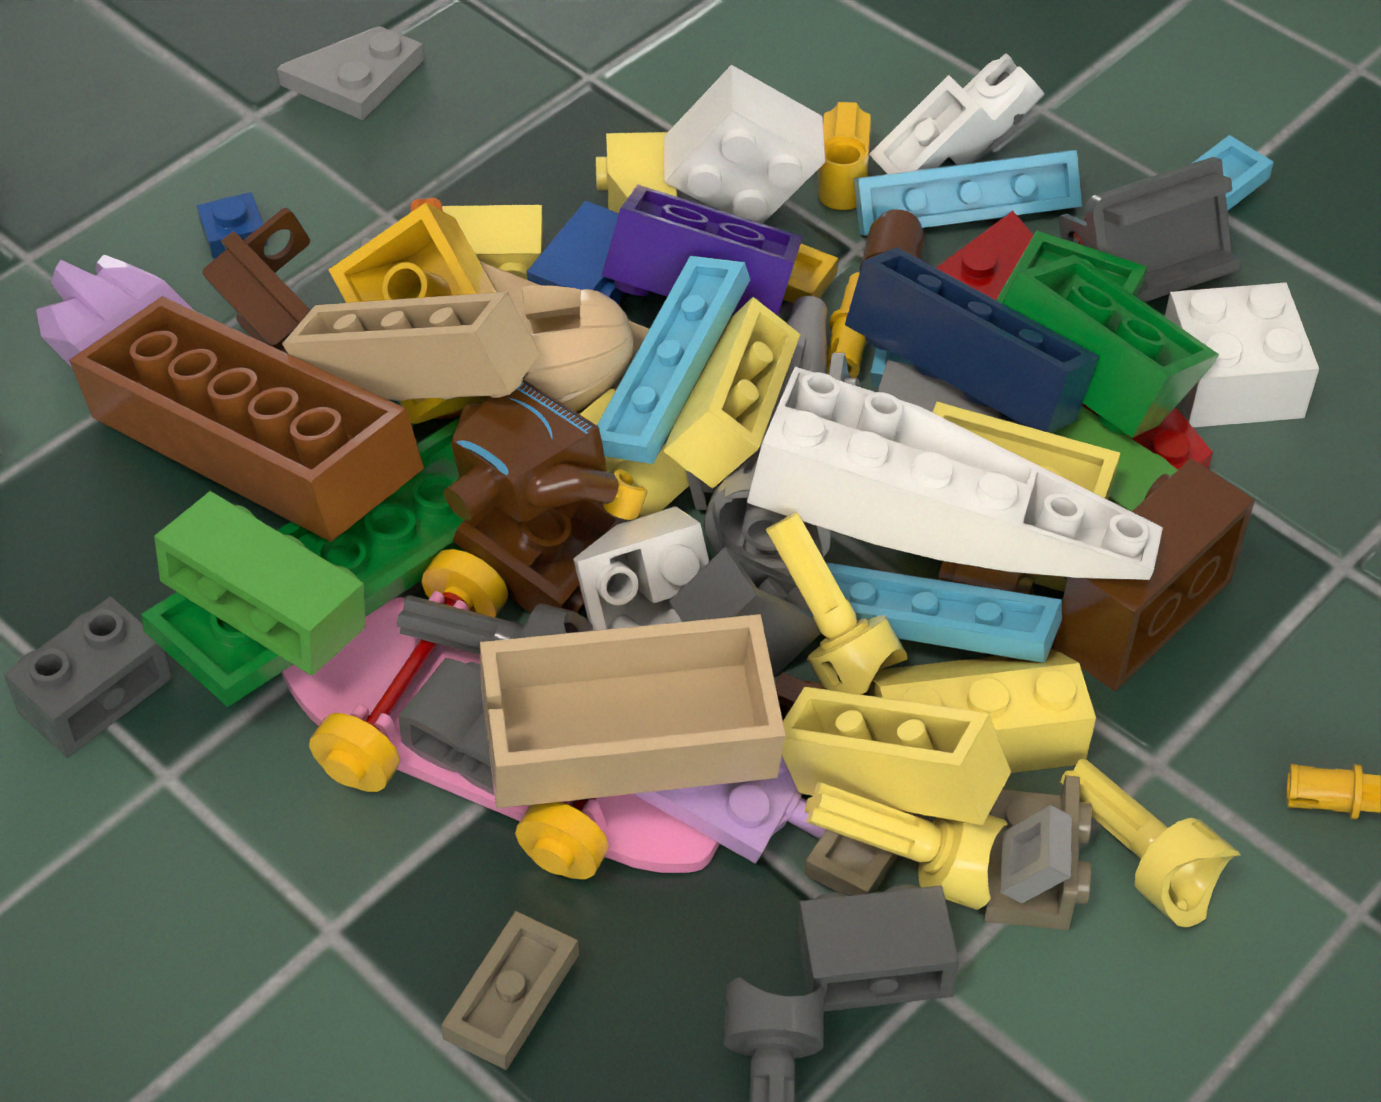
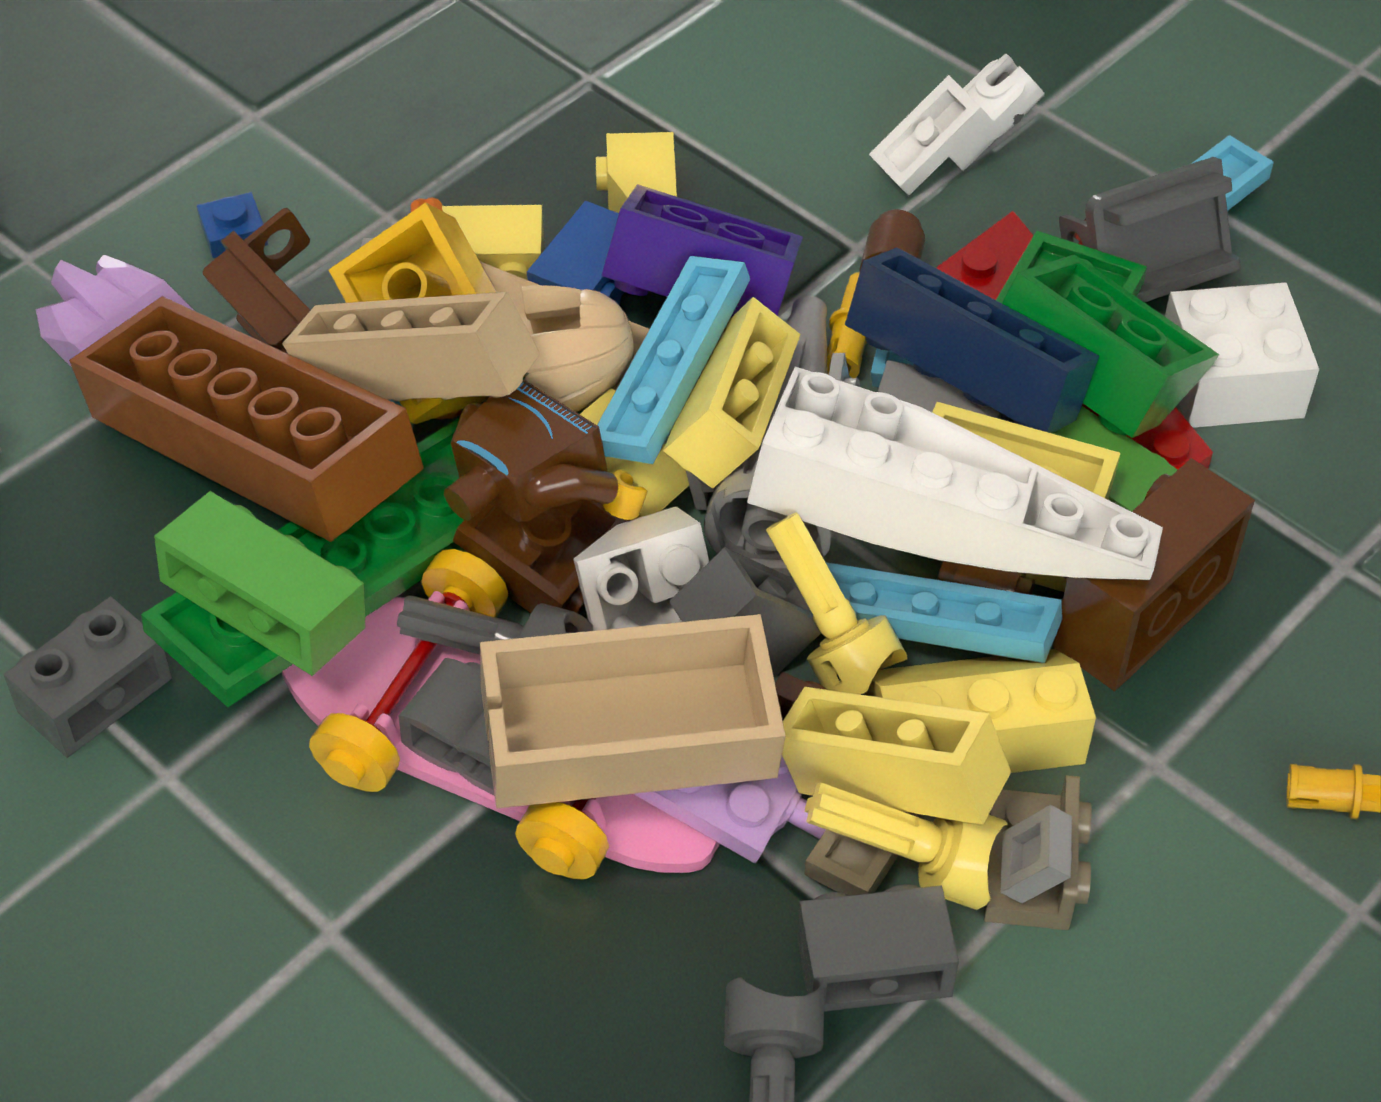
light grey wing [277,26,424,120] -> none
dark tan plate [441,911,579,1071] -> none
white brick [664,65,825,224] -> none
yellow plate [783,244,839,303] -> none
yellow piece [818,102,871,210] -> none
medium azure plate [854,150,1082,236] -> none
light yellow piece [1060,759,1241,928] -> none

